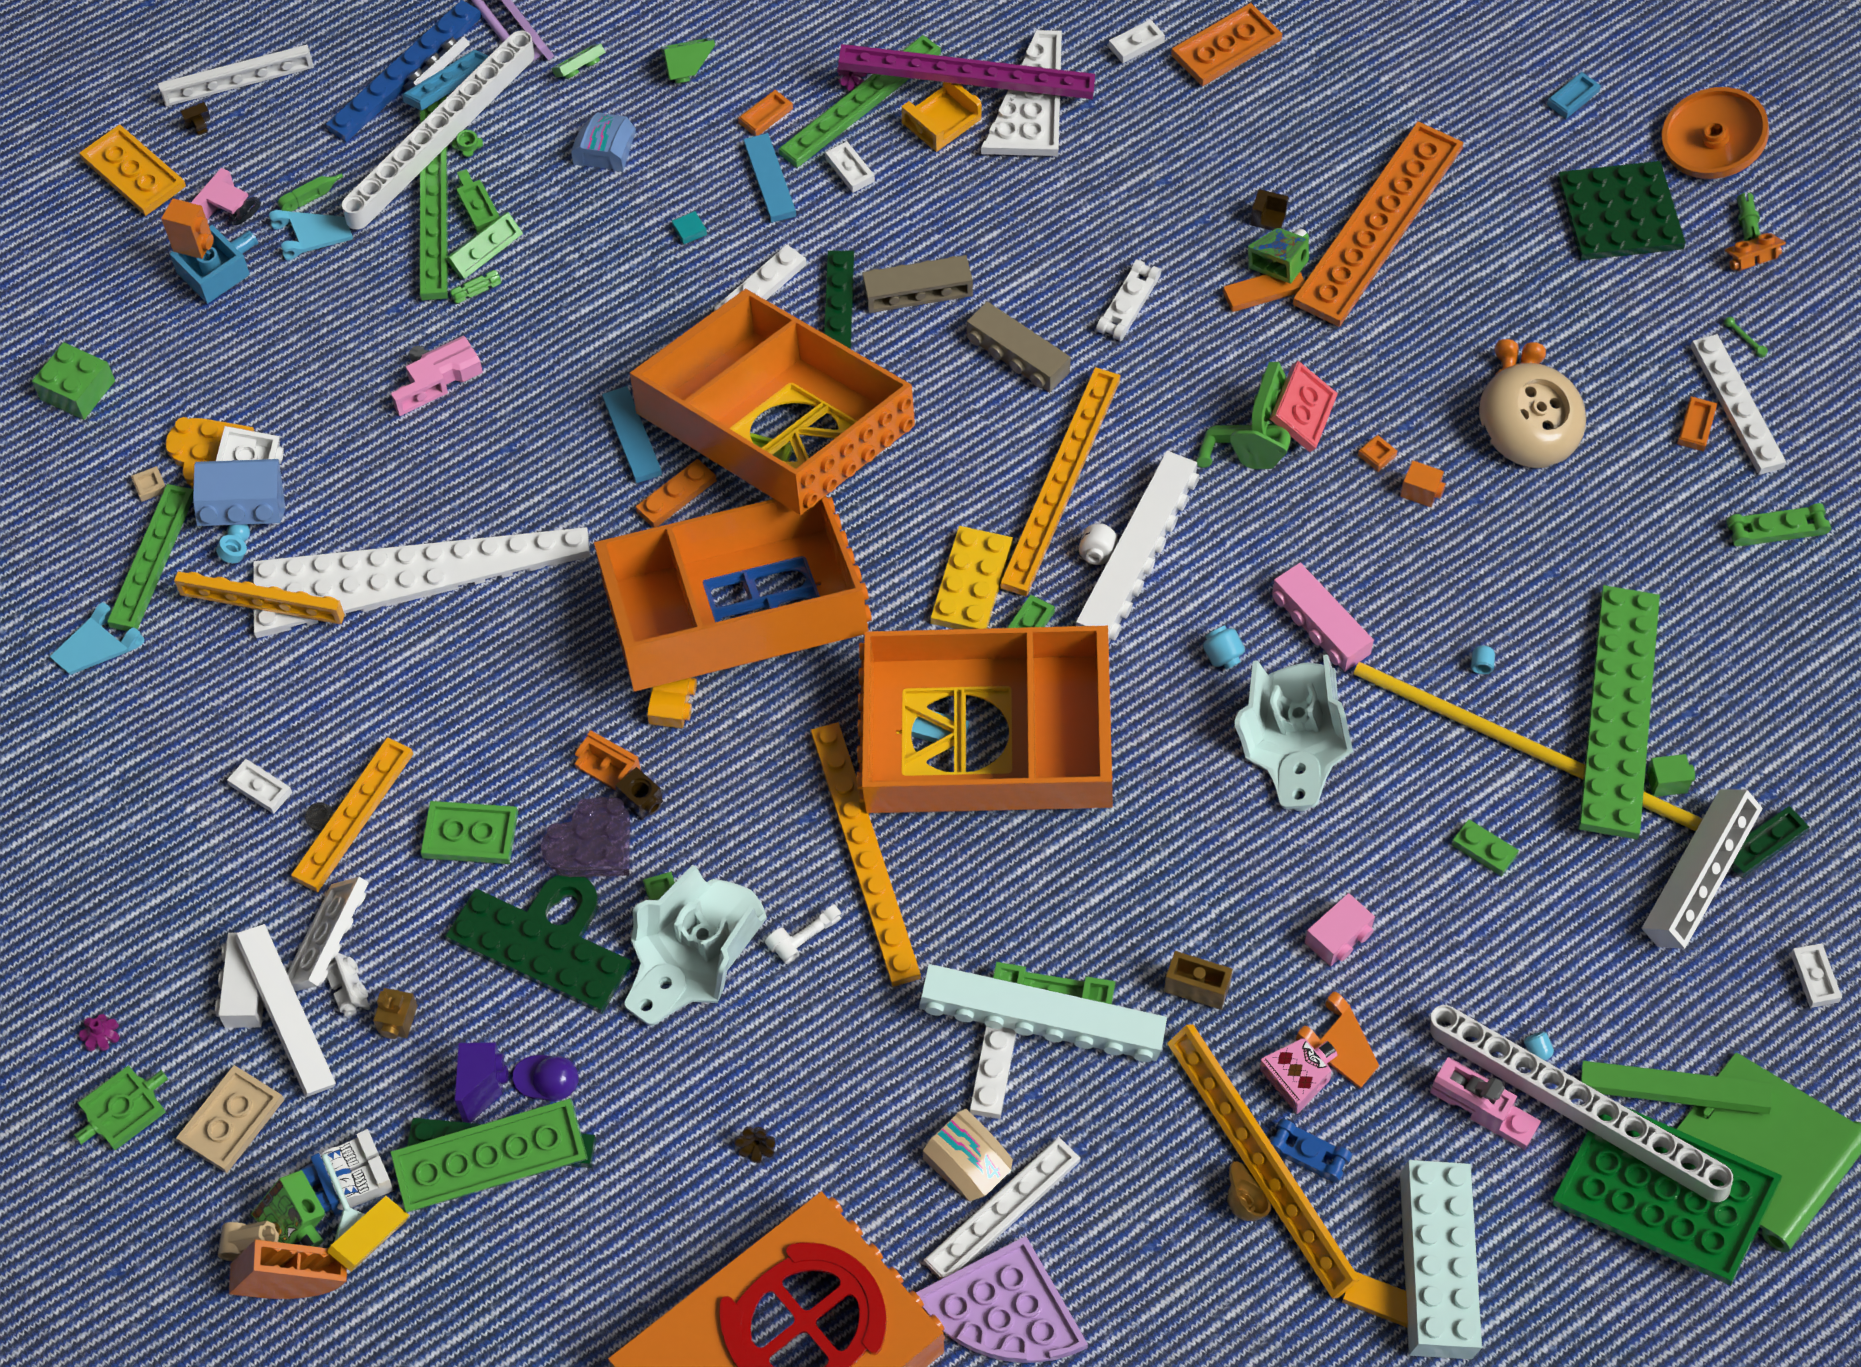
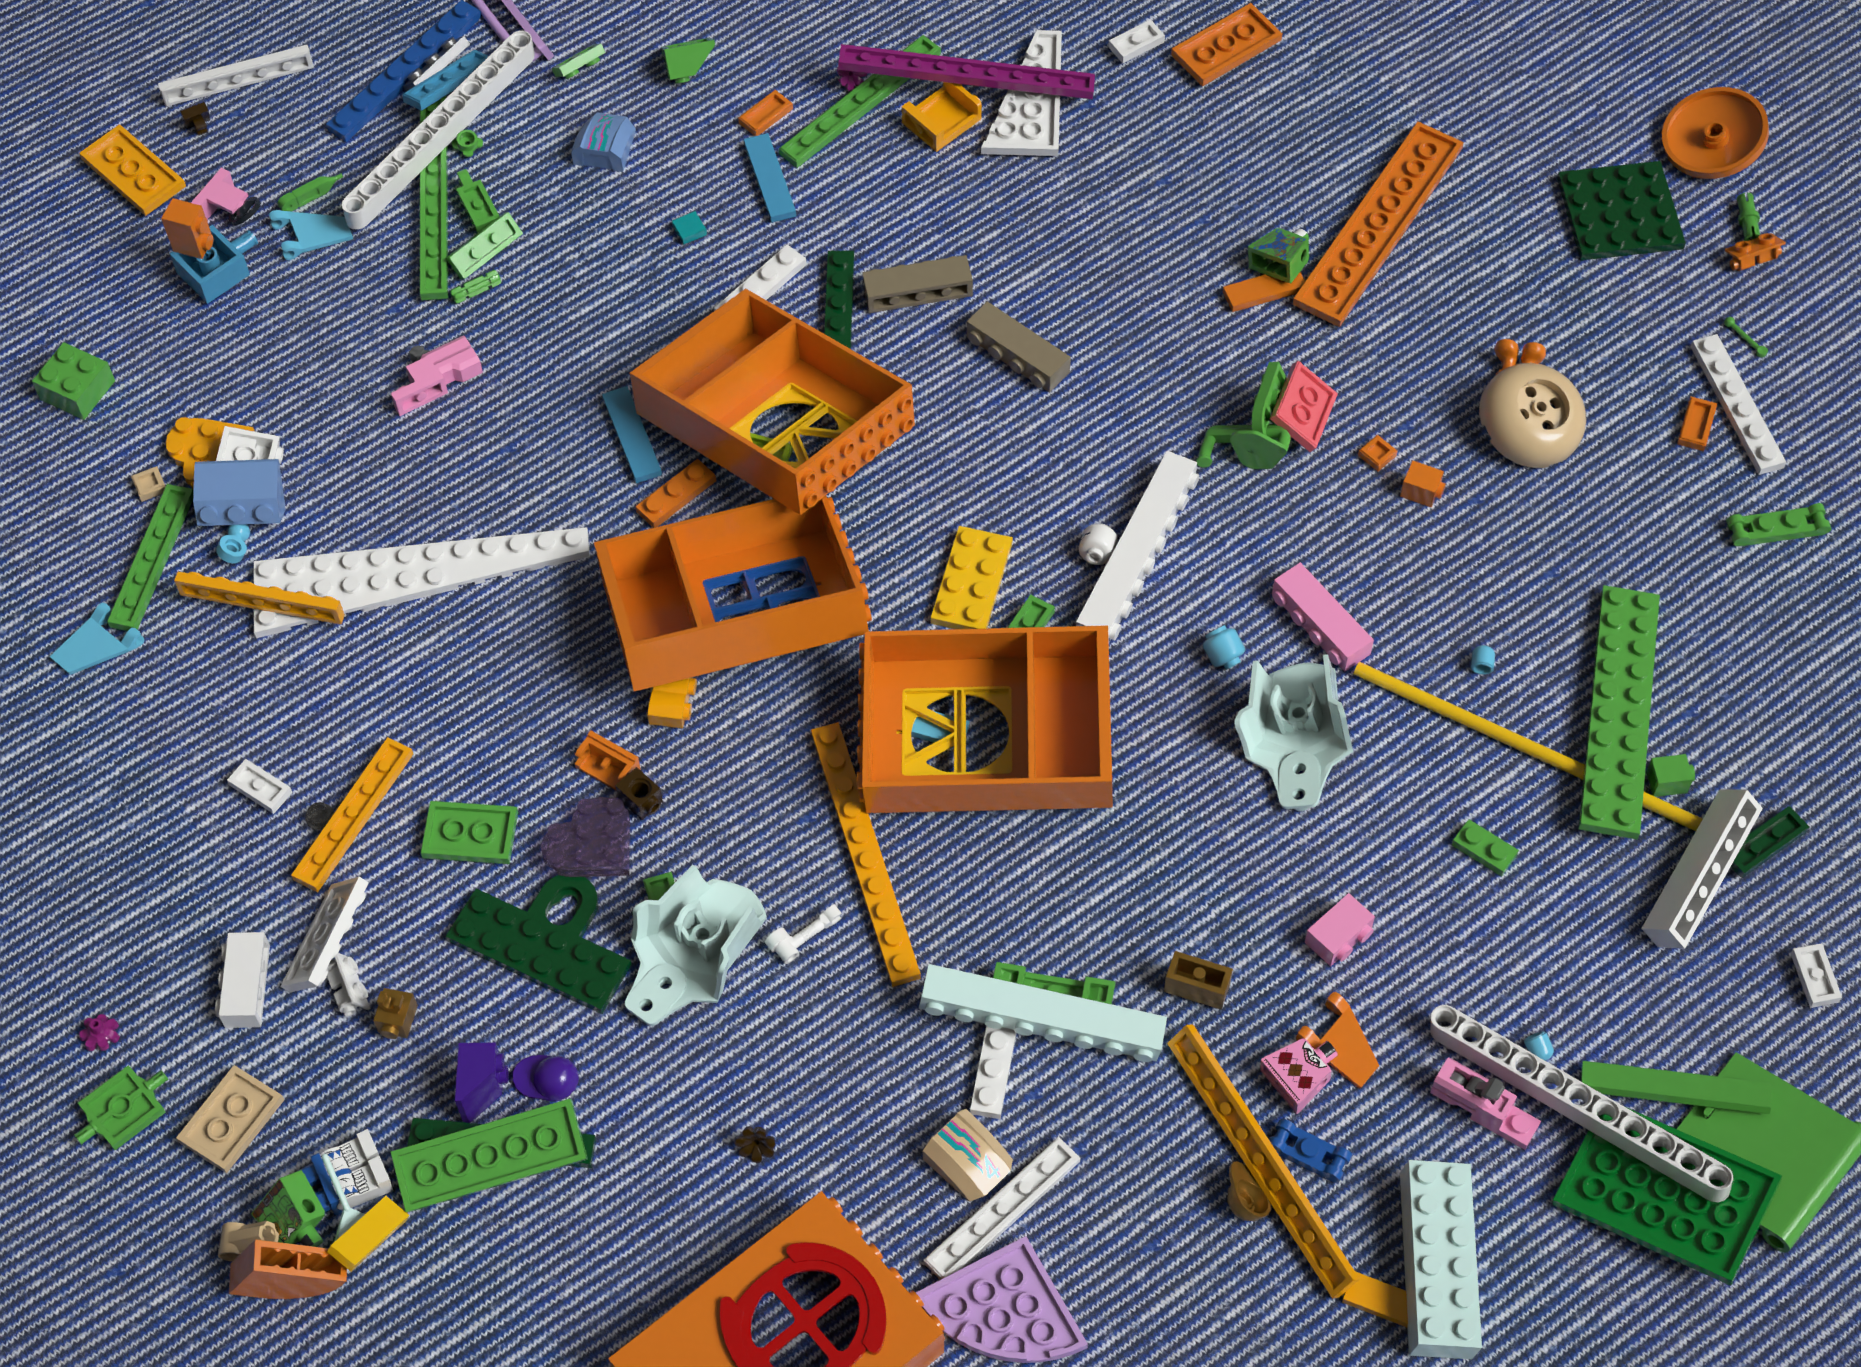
white tile [235,924,336,1097] -> none
white plate [825,141,875,193] -> none
light orange plate [1001,367,1121,597] -> none
white plate [1096,259,1161,341] -> none
dark brown panel [1250,189,1289,231] -> none
dark azure tile [1547,72,1601,119] -> none

